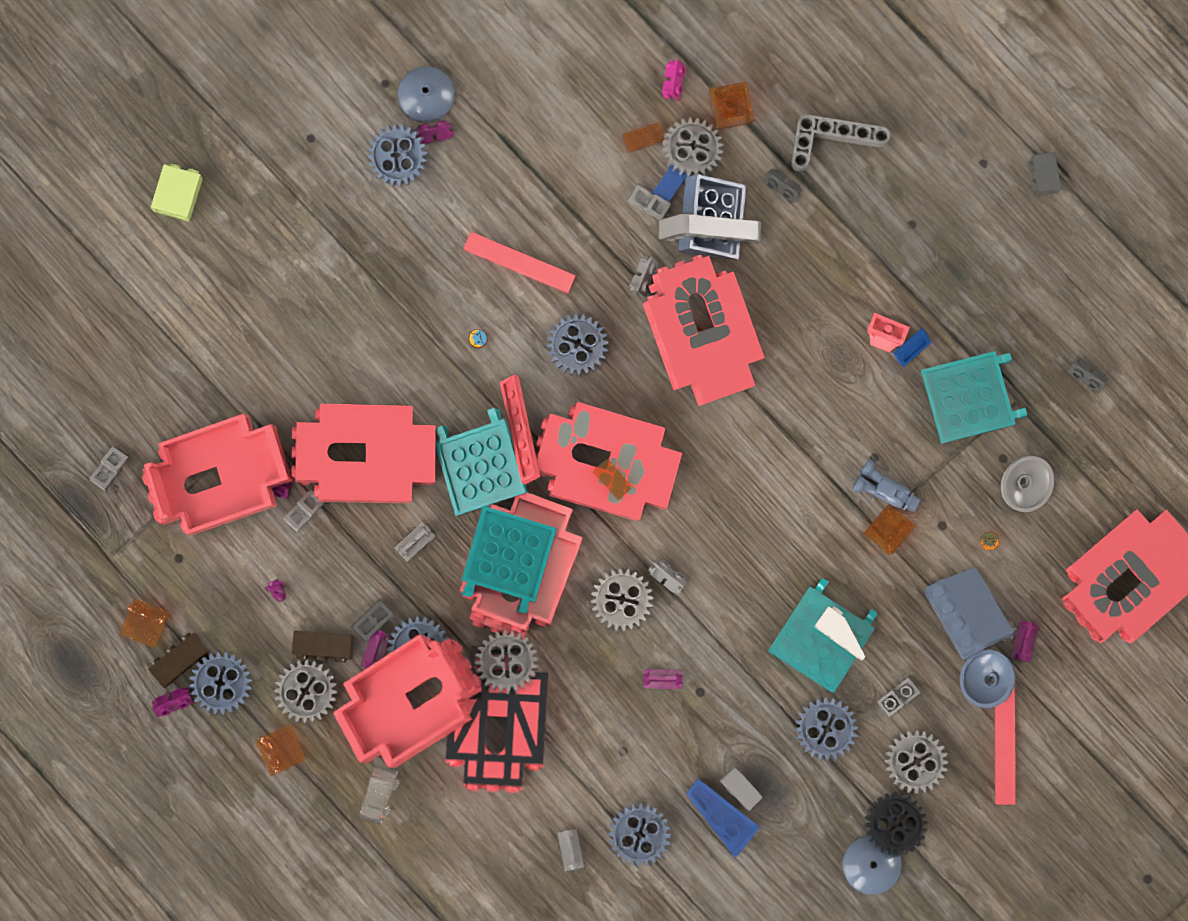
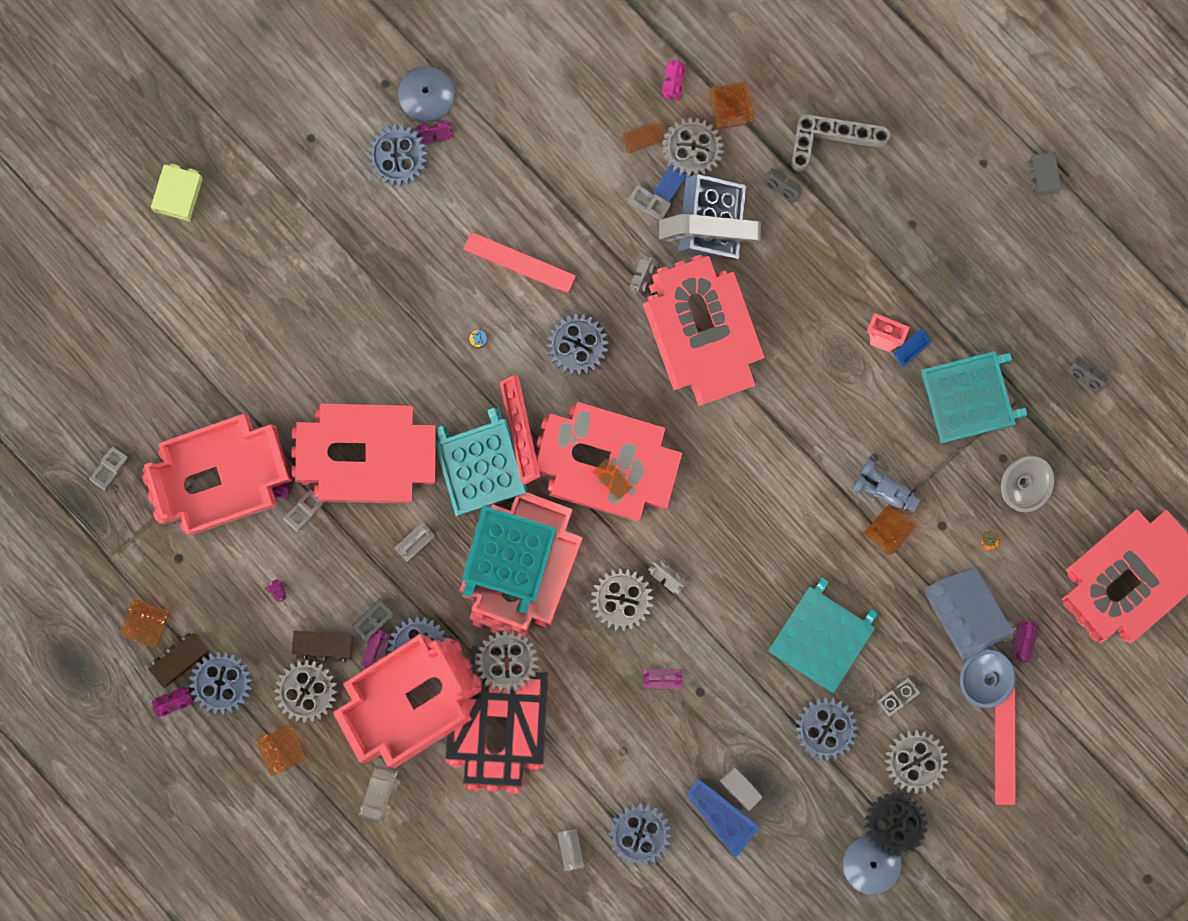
white slope [814,607,865,661] -> none

